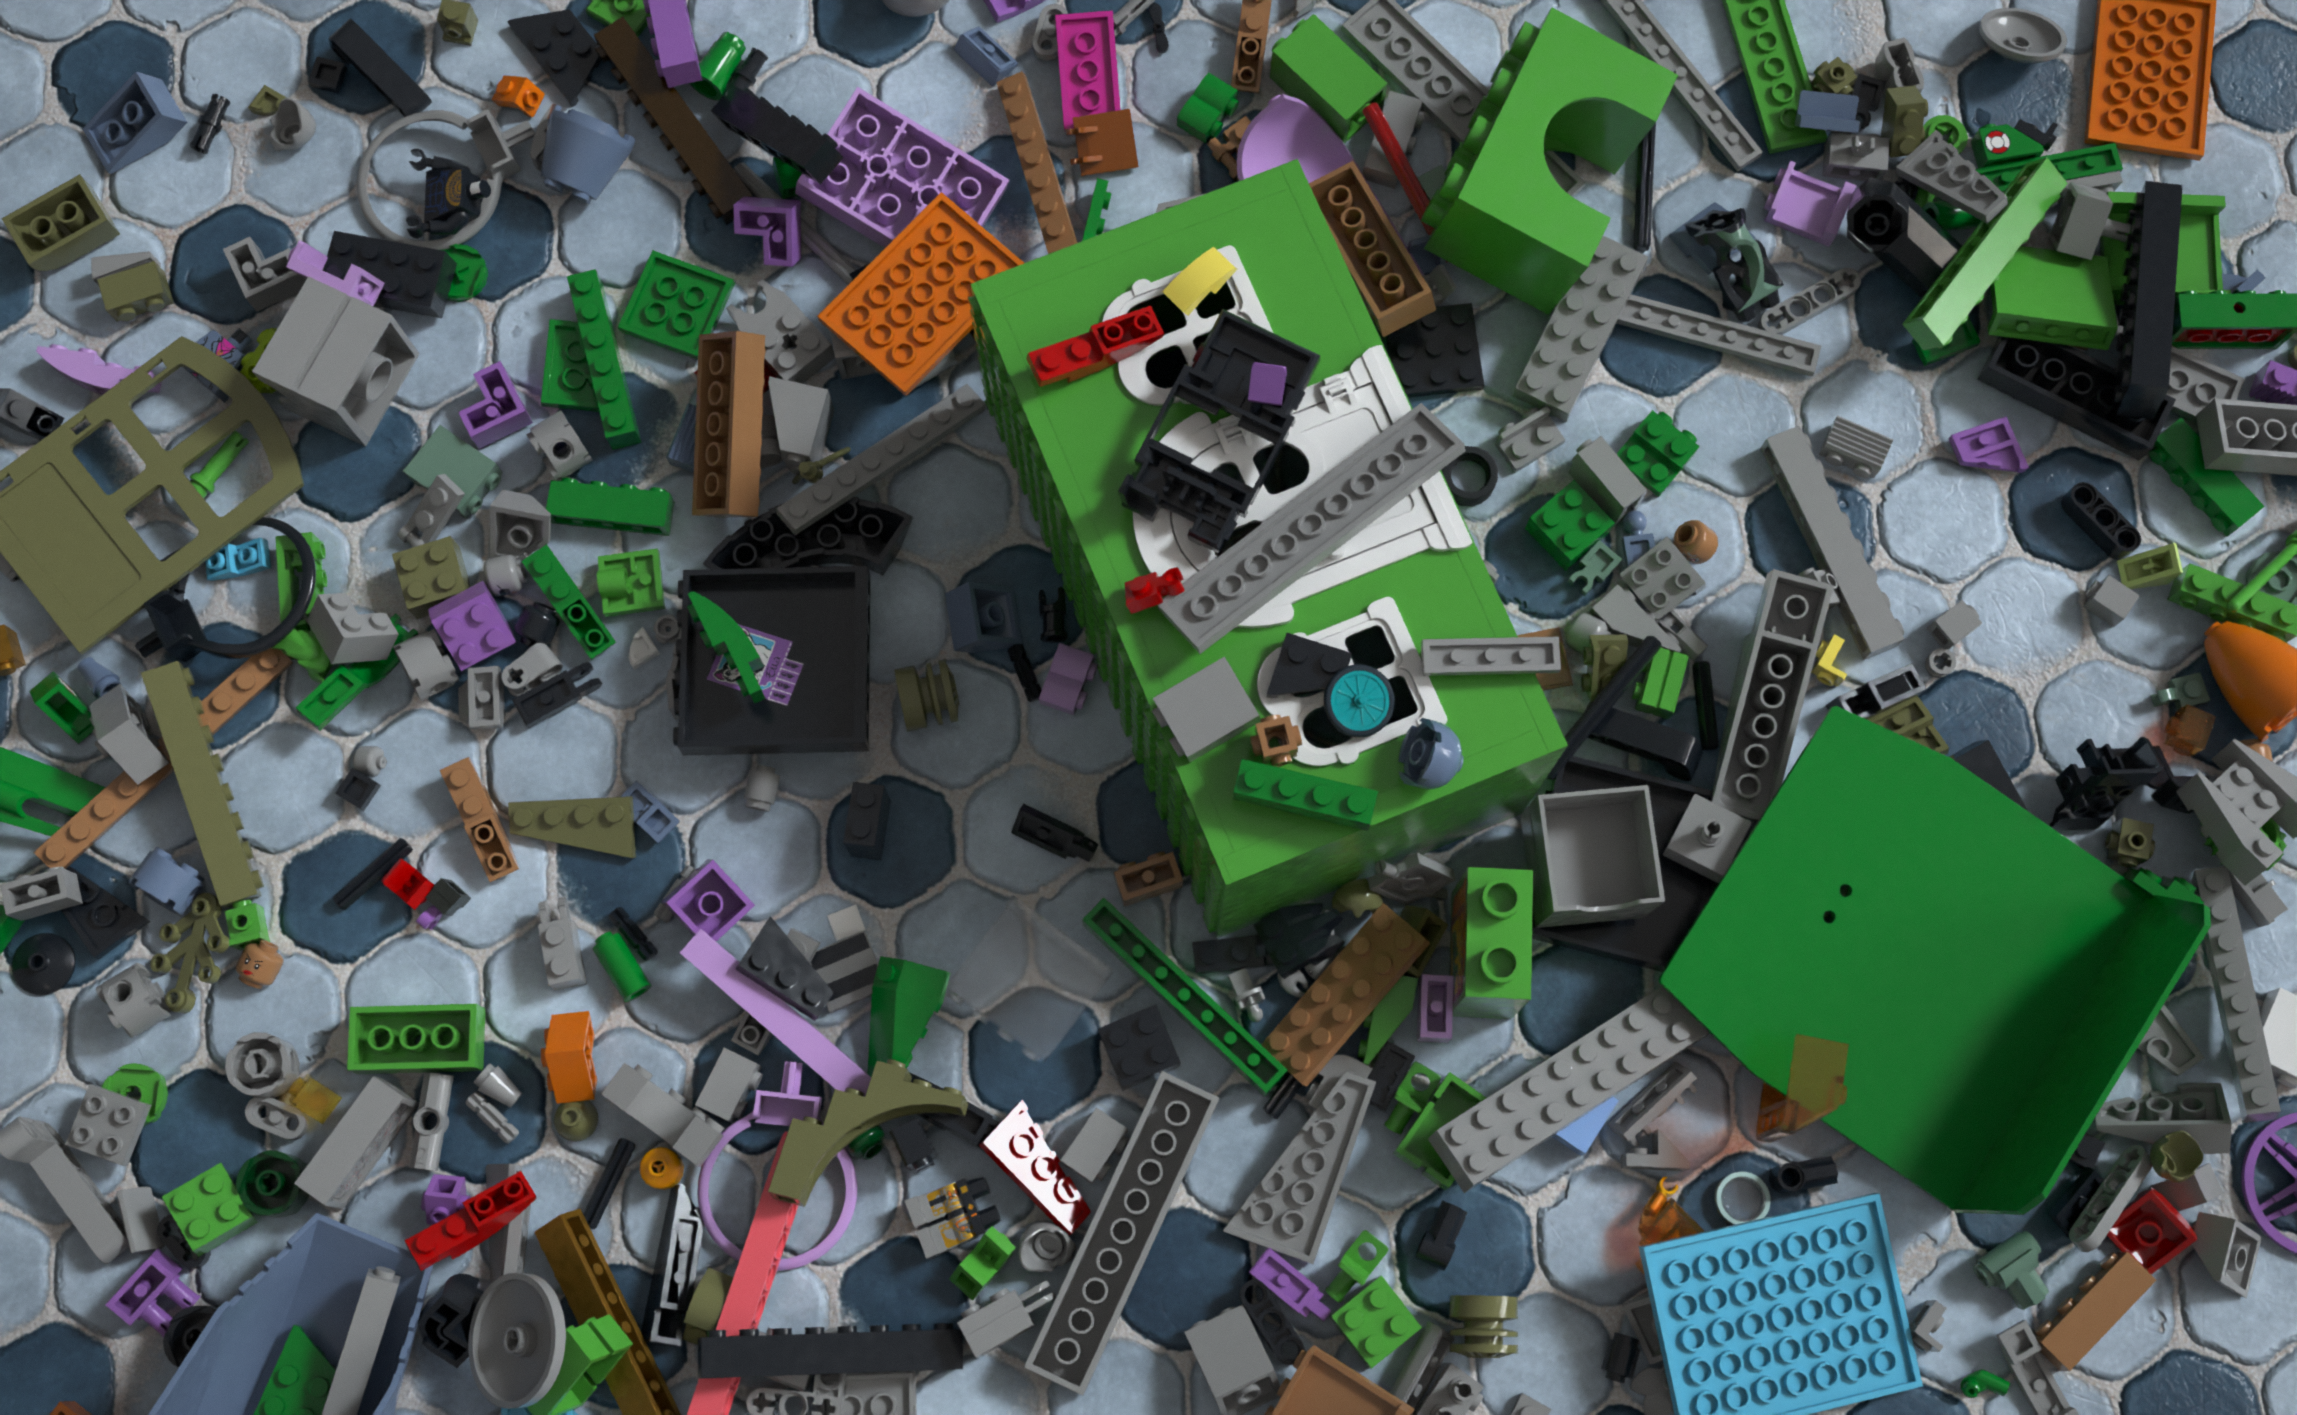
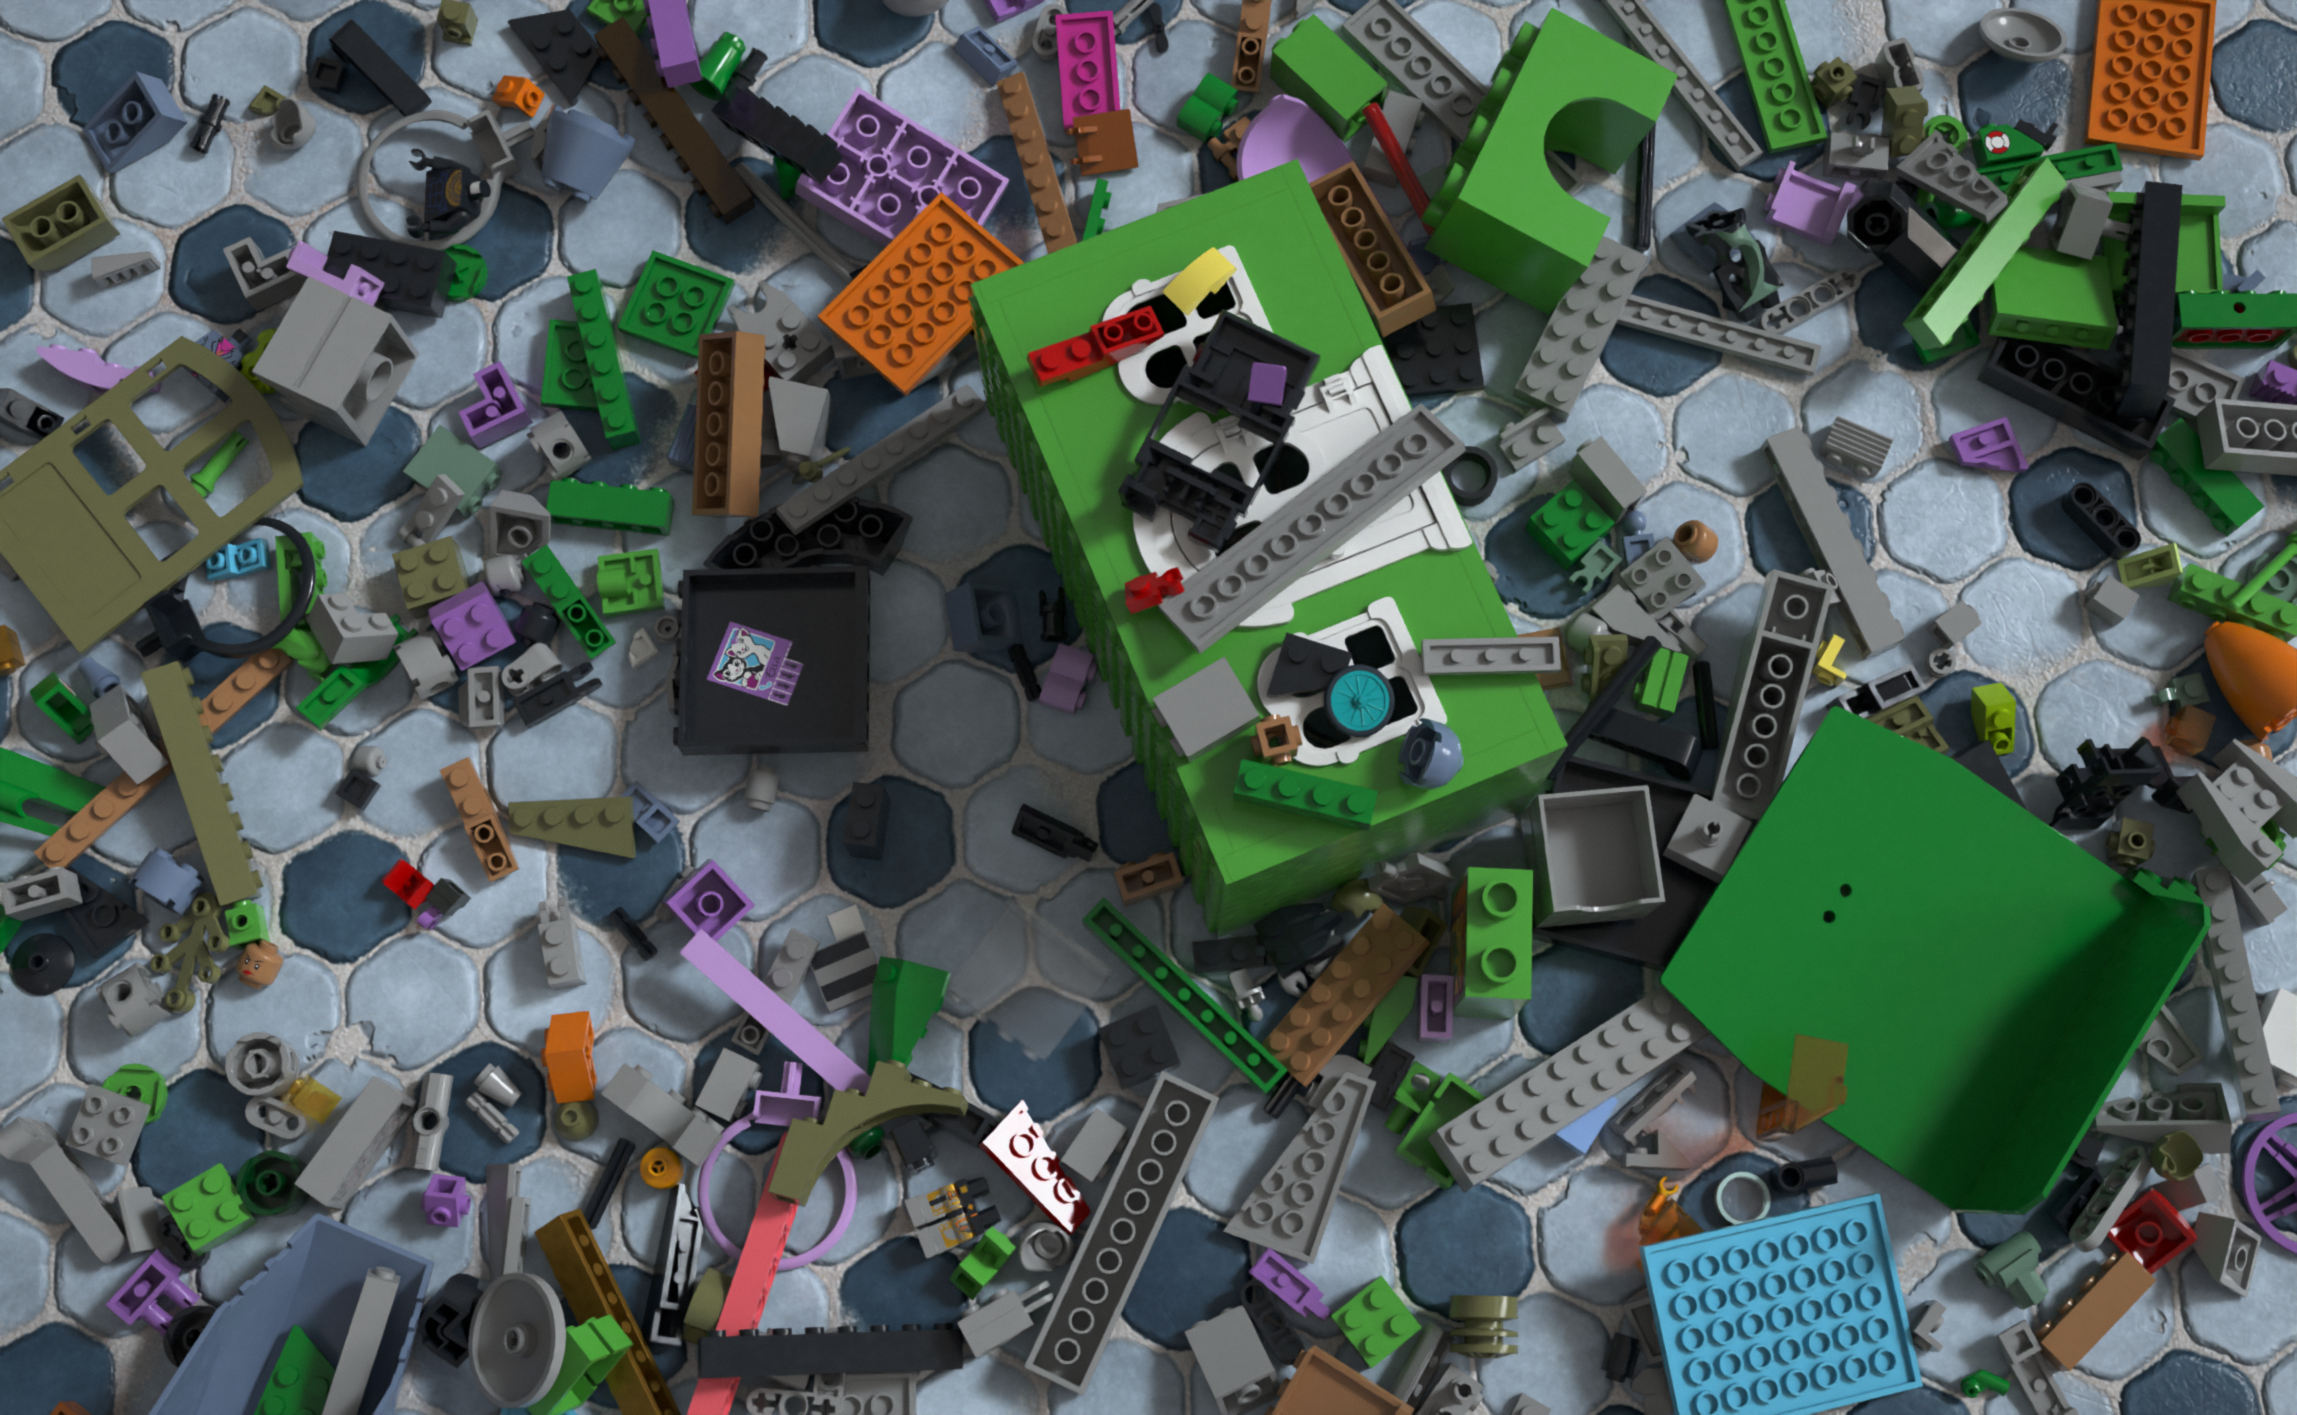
olive brick [97,261,174,322] -> none
black axle [333,838,413,910] -> none
bright green brick [347,1004,486,1074] -> none
red slope [404,1171,537,1271] -> none
green brick [592,931,652,1002] -> none
green slope [687,591,766,704] -> none
medium lavender brick [734,197,802,267] -> none
black wing [736,916,834,1021] -> none
olive wheel [894,659,960,732] -> none
bright green bracket [1325,1230,1389,1303] -> none
black piece [1415,1201,1467,1271] -> none
green plate [1617,410,1700,497] -> none
sand blue panel [1795,90,1860,133] -> none
none -> lime slope [1971,682,2016,755]

